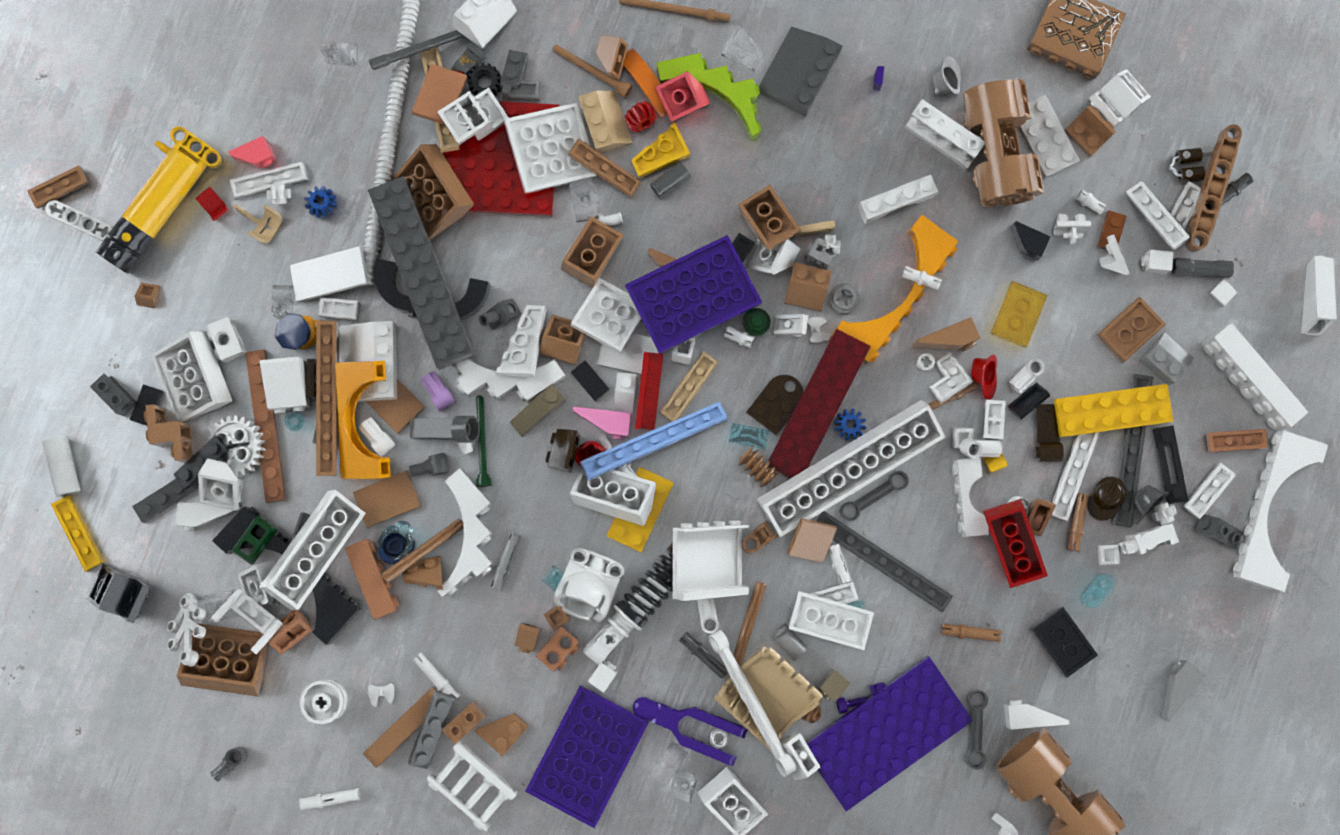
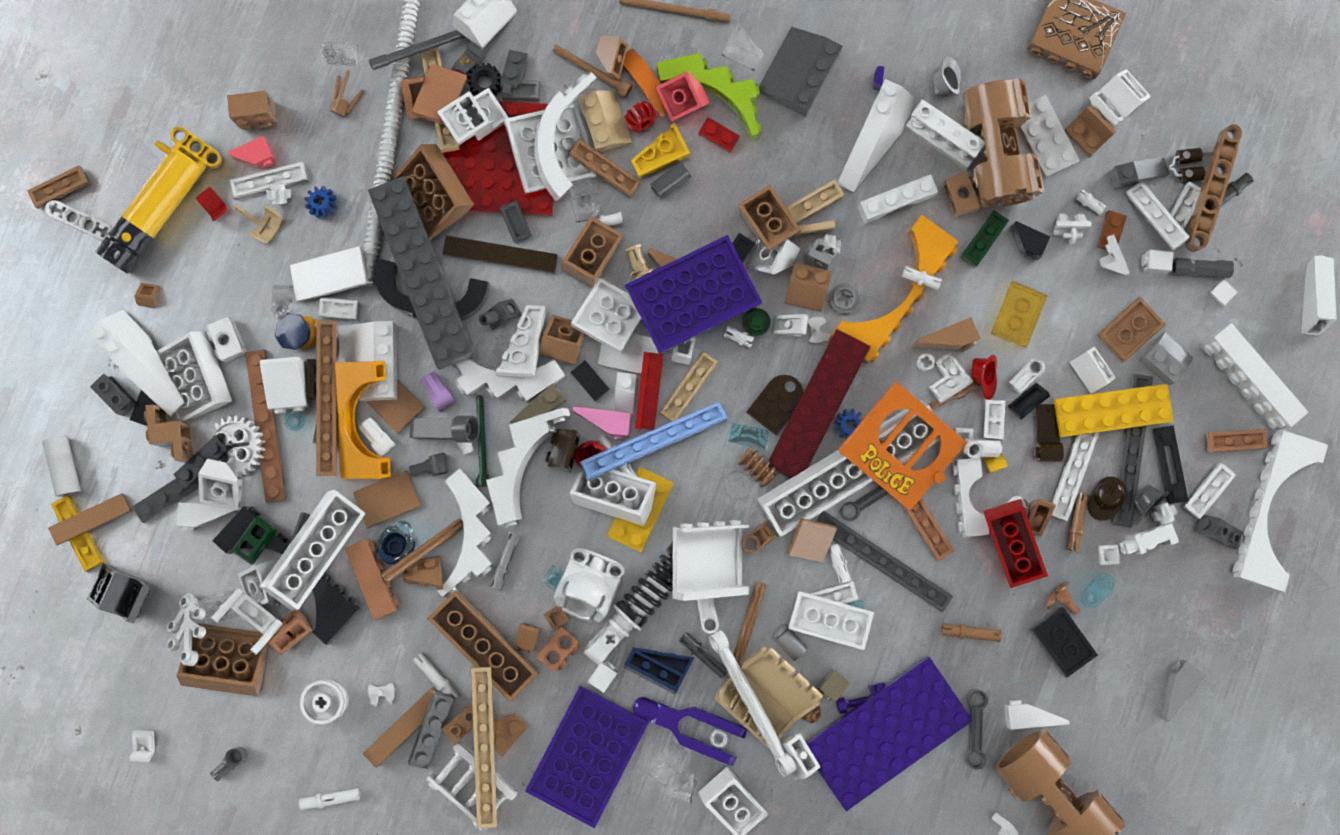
none -> medium nougat tile [48,493,131,546]
none -> white wedge [87,310,185,416]
none -> white bracket [130,730,155,763]
none -> medium nougat brick [227,91,277,130]
none -> medium nougat plant [330,70,364,117]
none -> nougat panel [400,75,425,120]
none -> medium nougat brick [427,590,540,702]
none -> dark brown tile [442,235,558,274]
none -> tan plate [471,666,497,829]
none -> white arch [486,408,570,527]
none -> dark grey tile [500,200,532,242]
none -> white arch [534,72,597,202]
none -> dark blue wedge [623,647,694,695]
none -> tan piece [625,244,654,280]
none -> red plate [698,117,740,153]
none -> tan plate [786,179,845,223]
none -> white wedge [838,79,917,193]
none -> orange door [838,381,967,511]
none -> nougat plate [901,498,954,561]
none -> medium nougat brick [942,172,981,219]
none -> dark green plate [961,210,1009,267]
none -> nougat plant [1047,582,1080,615]
none -> white panel [1069,346,1116,394]
none -> dark grey slope [1109,157,1169,190]

